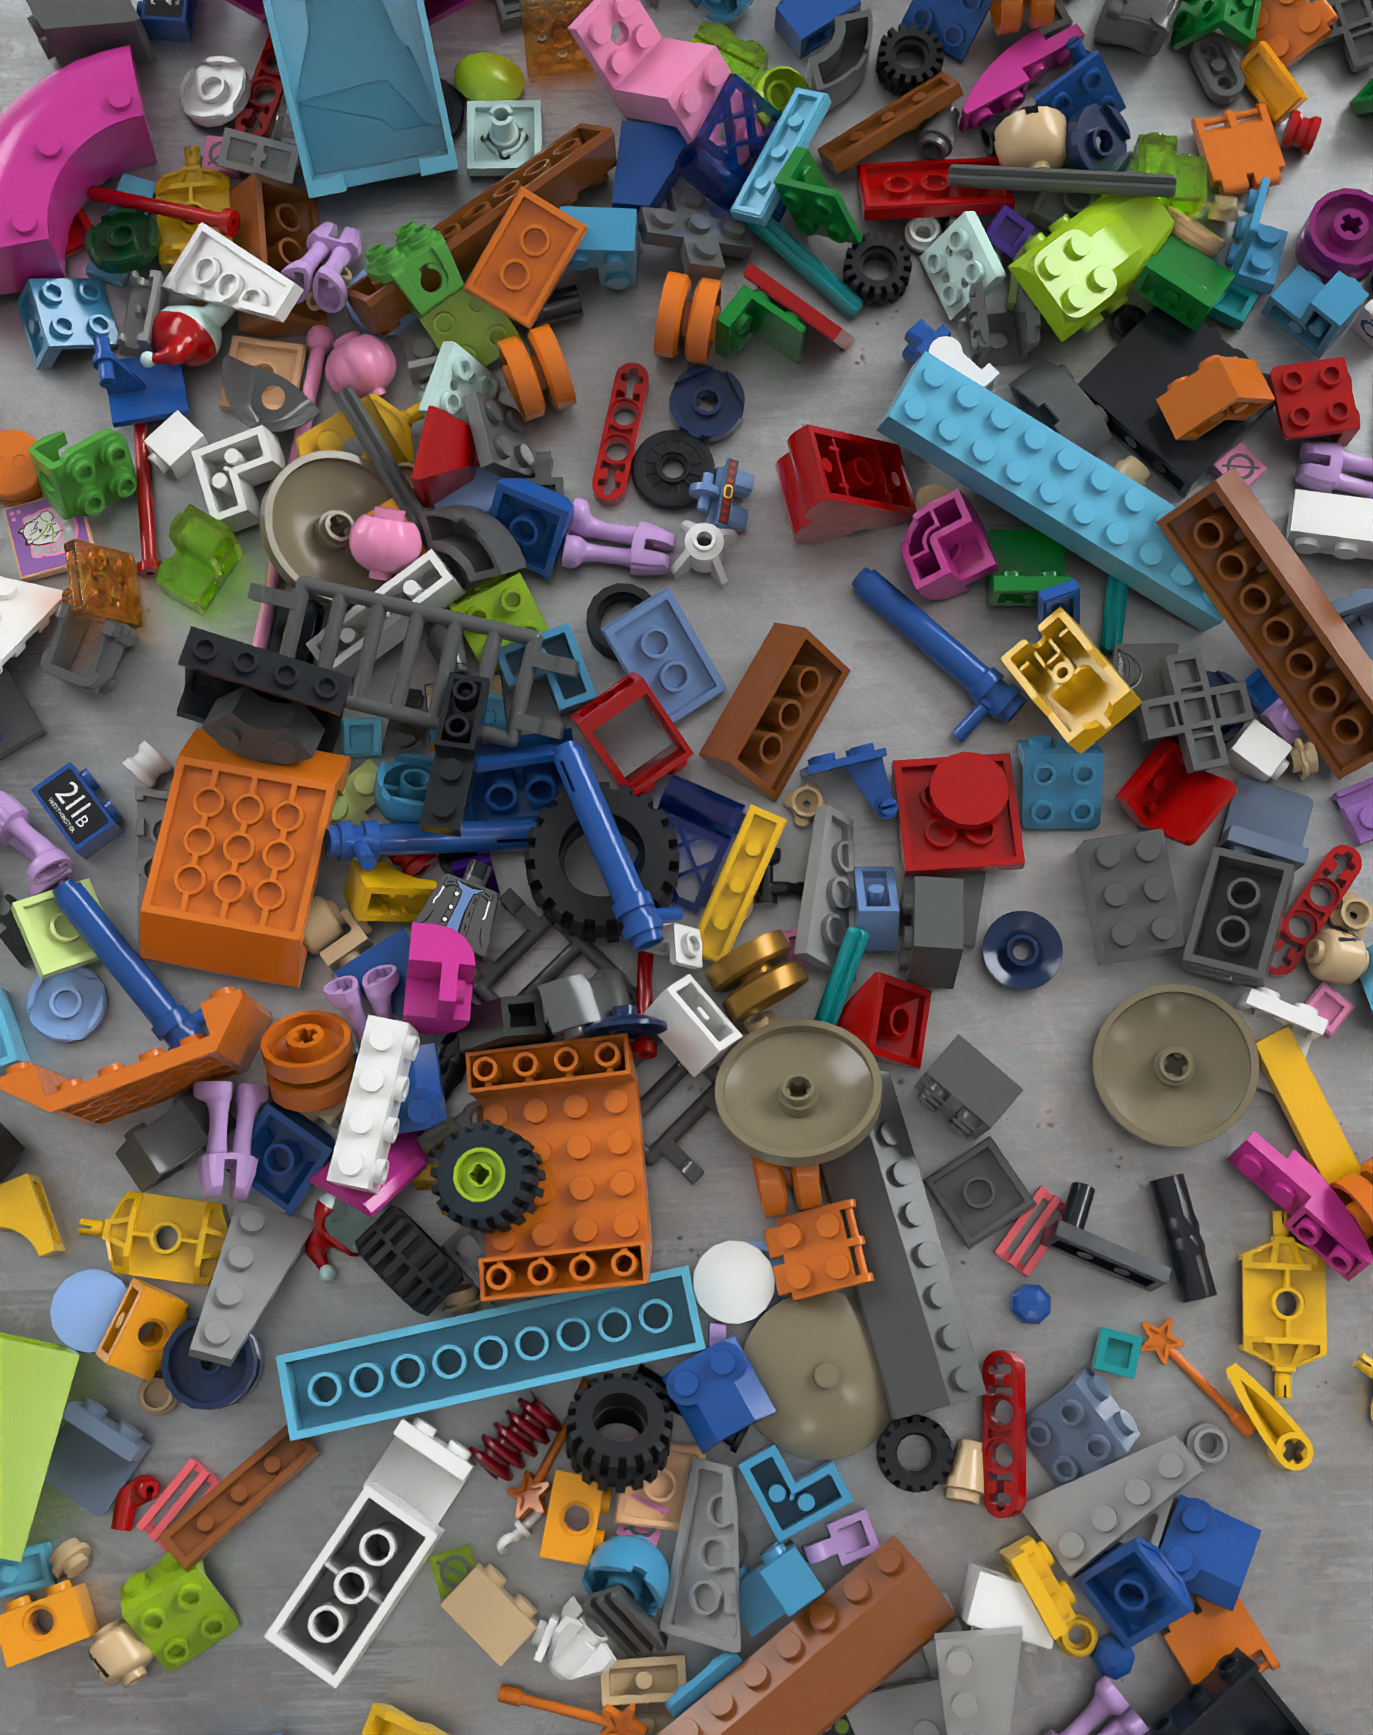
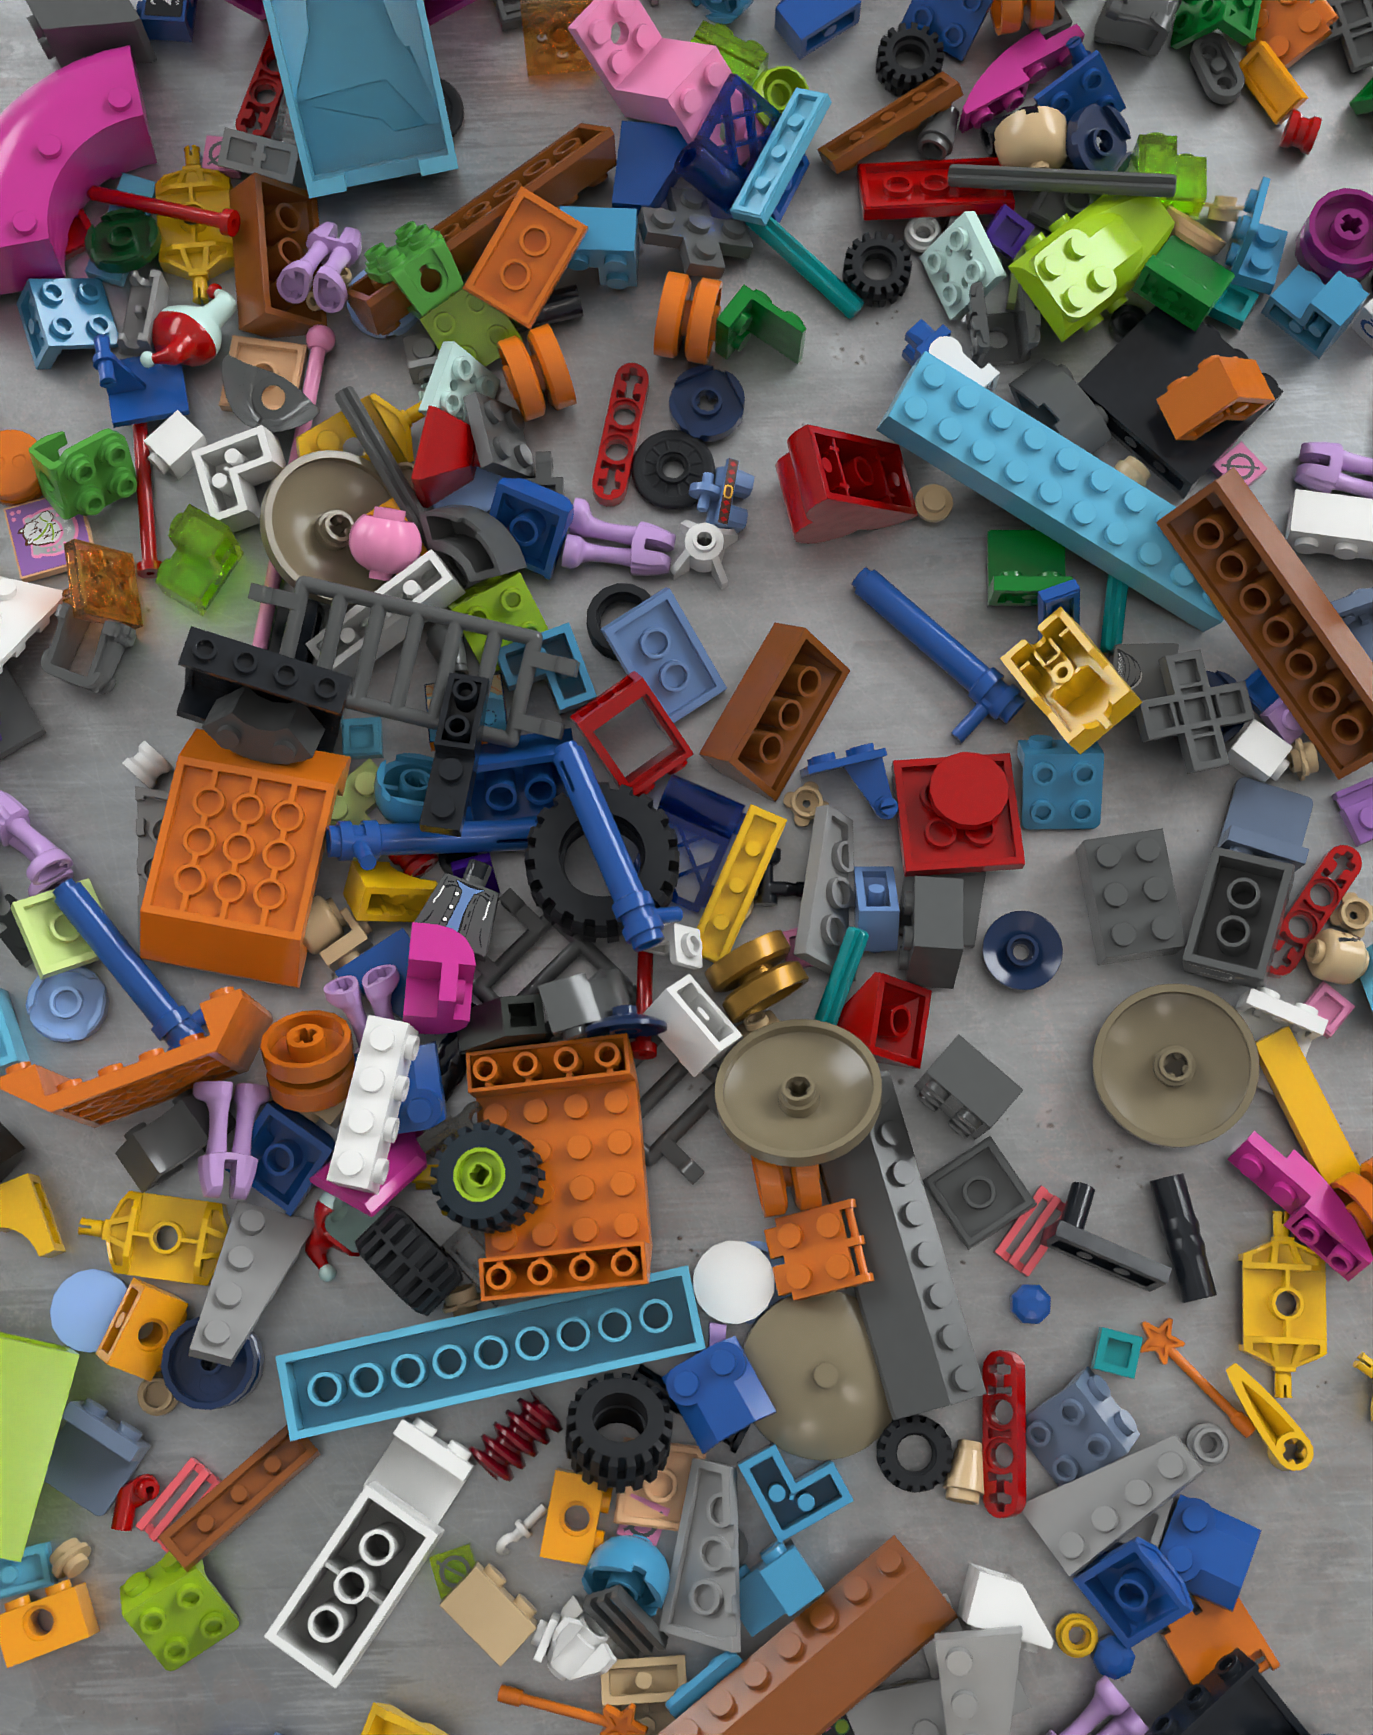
brick [31,762,125,860] -> none
tan head [88,1618,153,1688] -> none
white wing [161,222,304,323] -> none
white tile [179,55,252,127] -> none
bright pink plant [325,331,397,399] -> none
clear smoke plate [382,688,428,757] -> none
lime hat [454,52,524,104] -> none
light aqua plate [467,100,542,176] -> none
orange piece [506,1378,589,1520] -> none
red tile [743,262,855,350] -> none
green bracket [773,146,863,245] -> none
lavender plate [801,1508,880,1566] -> none
dark grey brick [806,9,873,111] -> none
dark pink brick [900,488,1000,600] -> none
yellow plate [999,1535,1077,1640] -> none
red bracket [1115,738,1237,846] -> none
orange plate [1191,102,1286,196] -> none
red bracket [1269,357,1361,446] -> none

